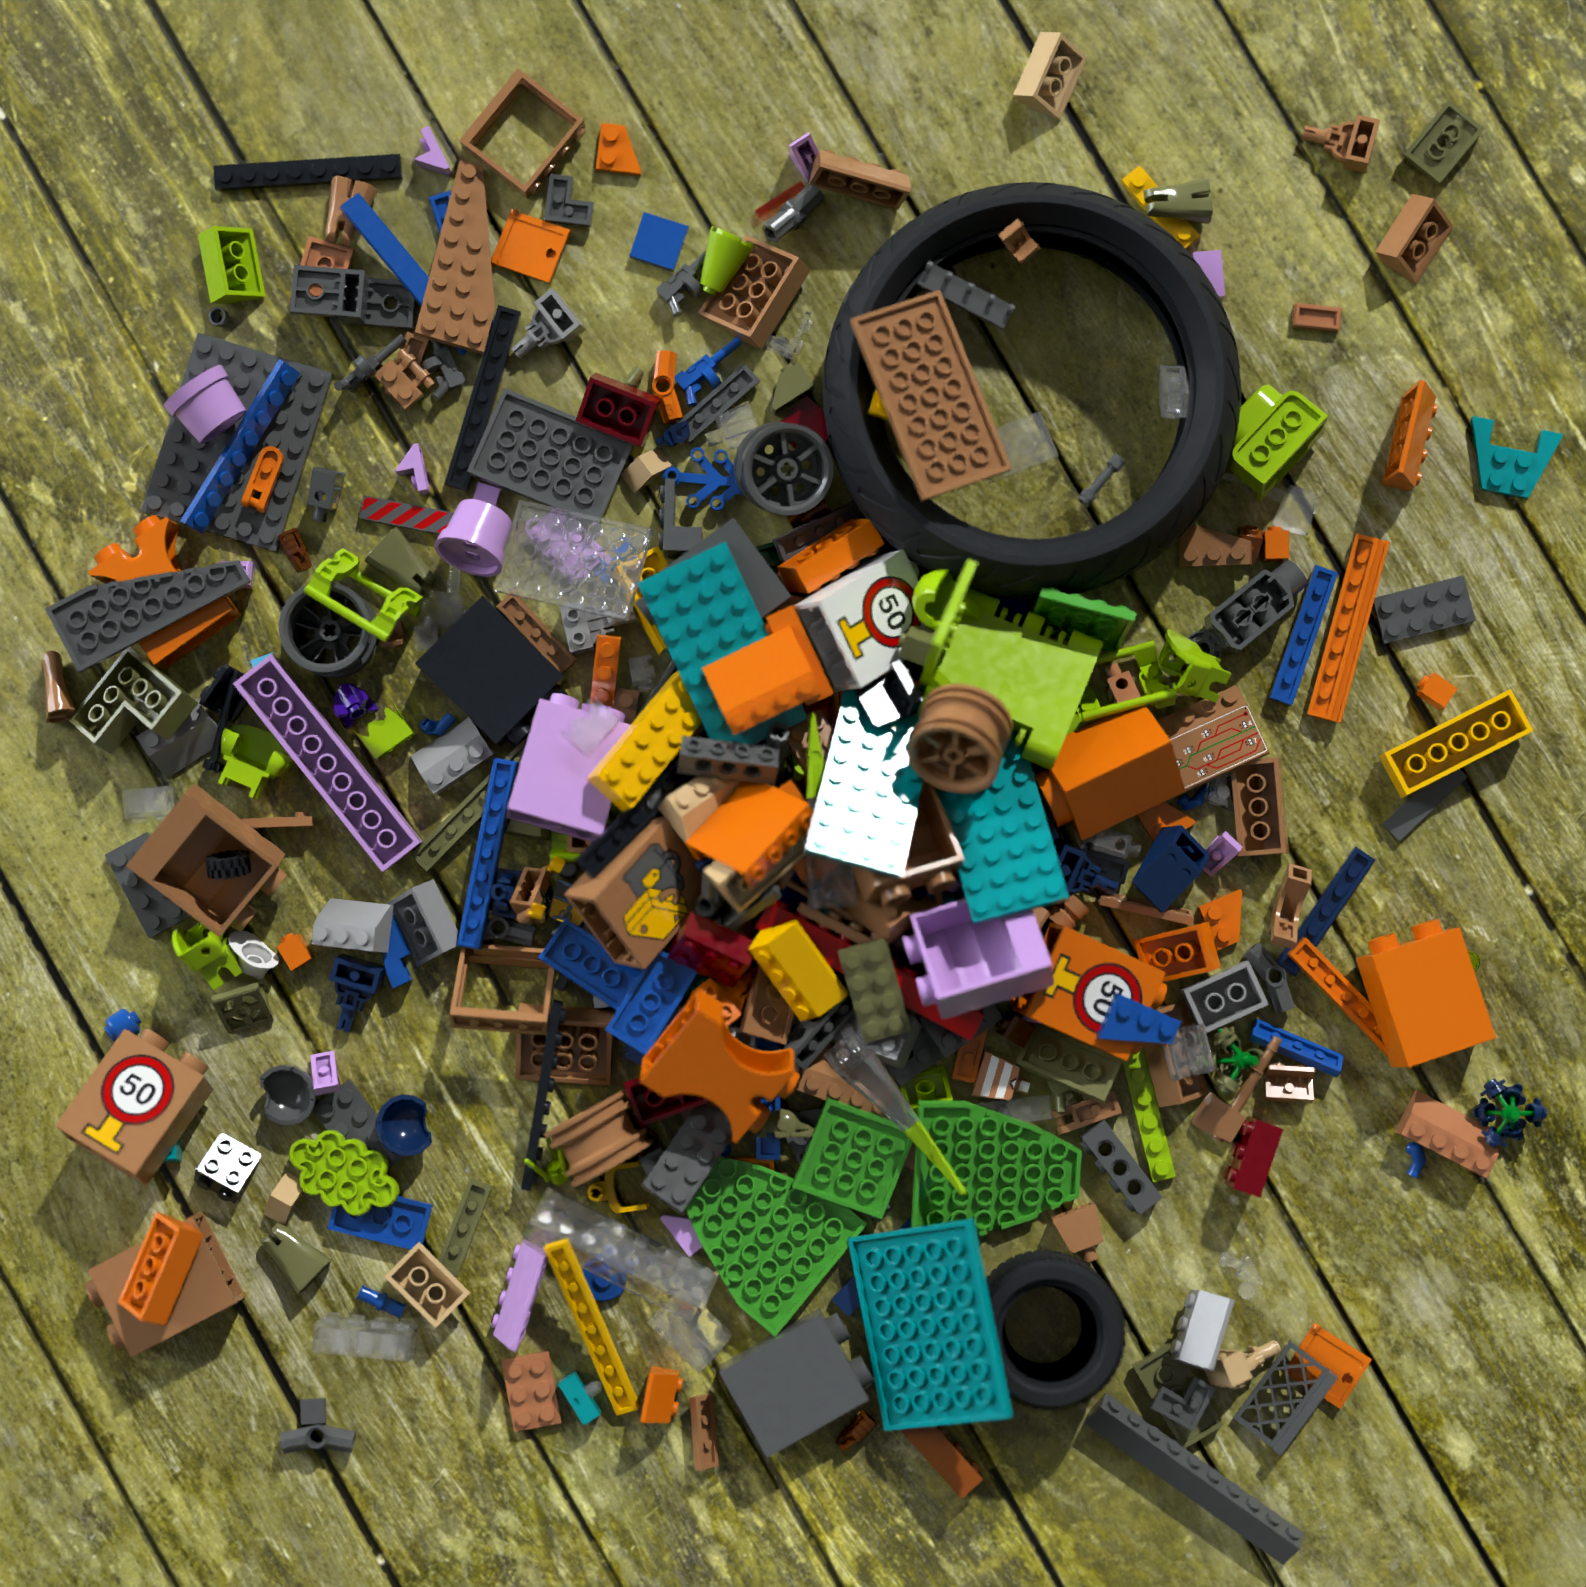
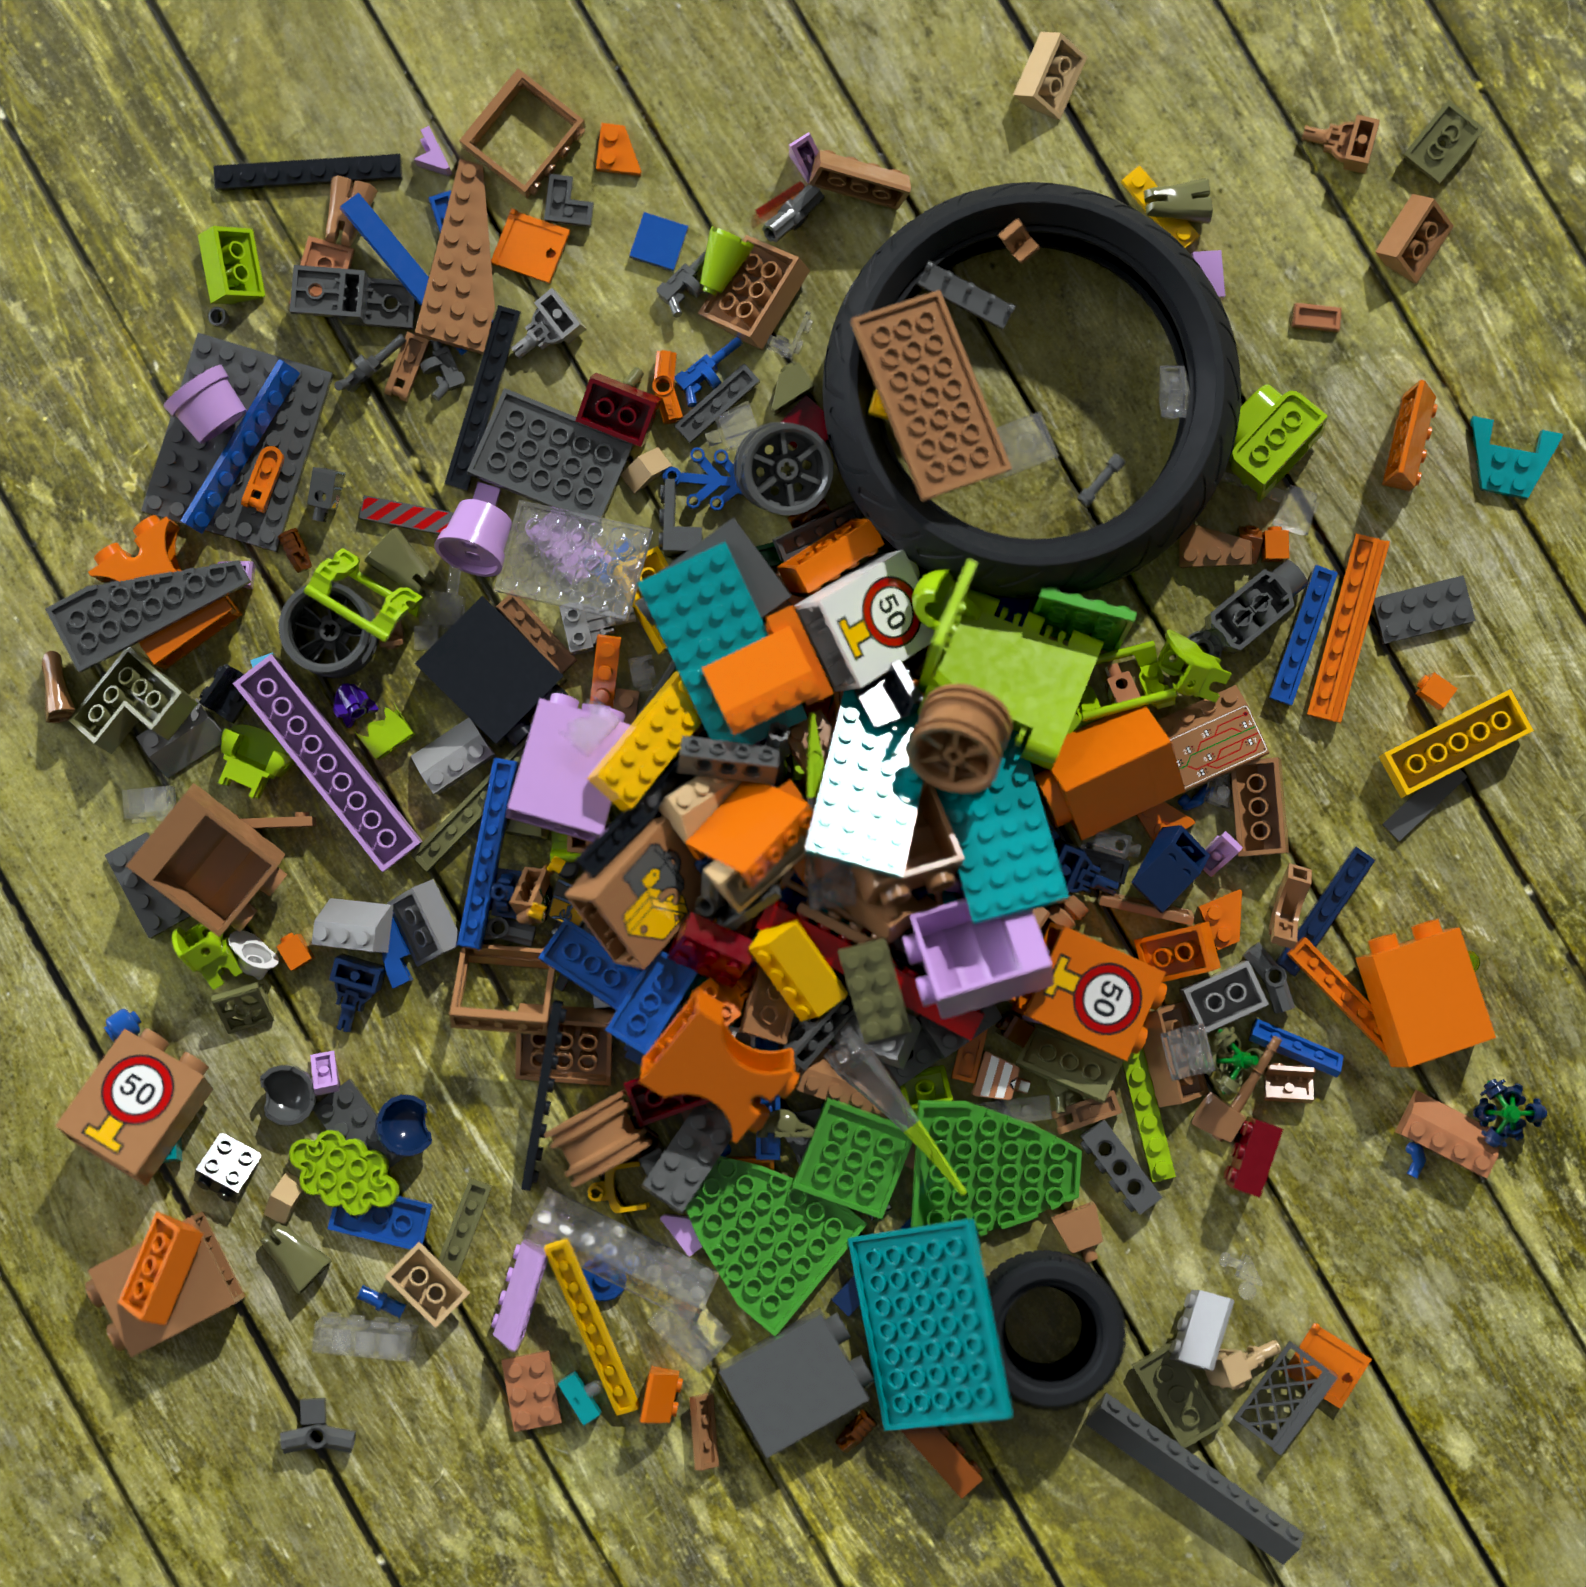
black piece [202,670,238,772] -> none
black tyre [205,850,252,880] -> none
medium nougat plate [374,348,435,411] -> none
lavender slope [395,443,430,495] -> none
blue arm [420,712,456,735] -> none
lime plant [524,1137,570,1185] -> none
dark blue piece [656,420,690,448] -> none
olive slope [897,626,937,666] -> none
blue wing [1096,993,1181,1044] -> none
dark grey plate [1150,1375,1216,1431] -> none

